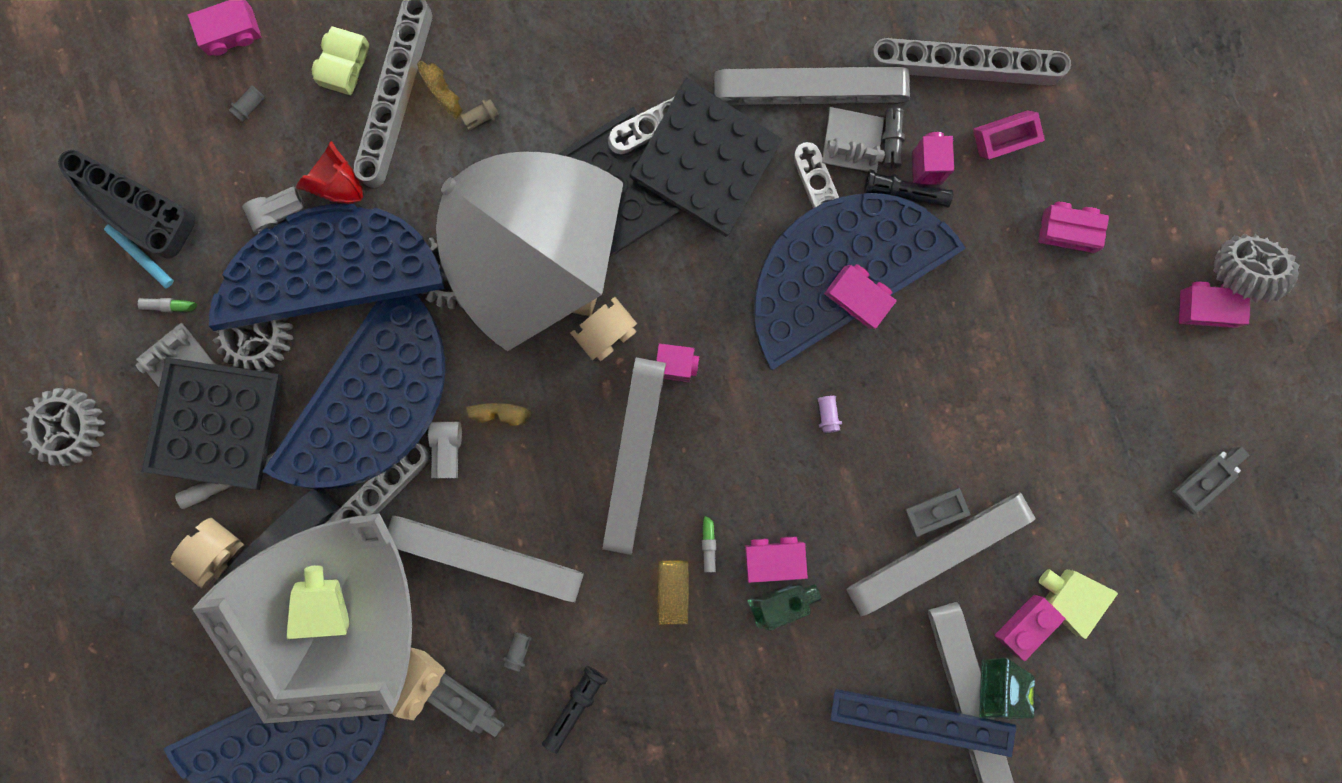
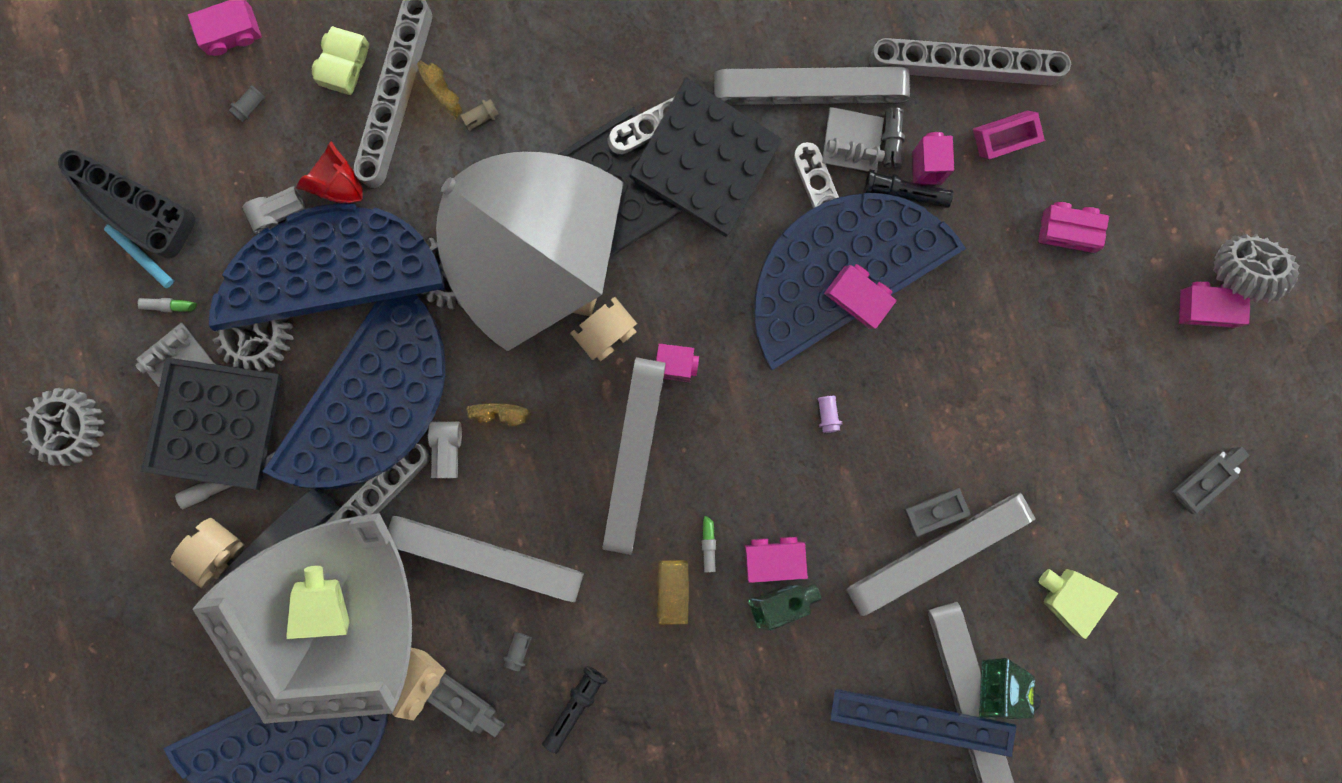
dark pink piece [994,594,1066,661] -> none

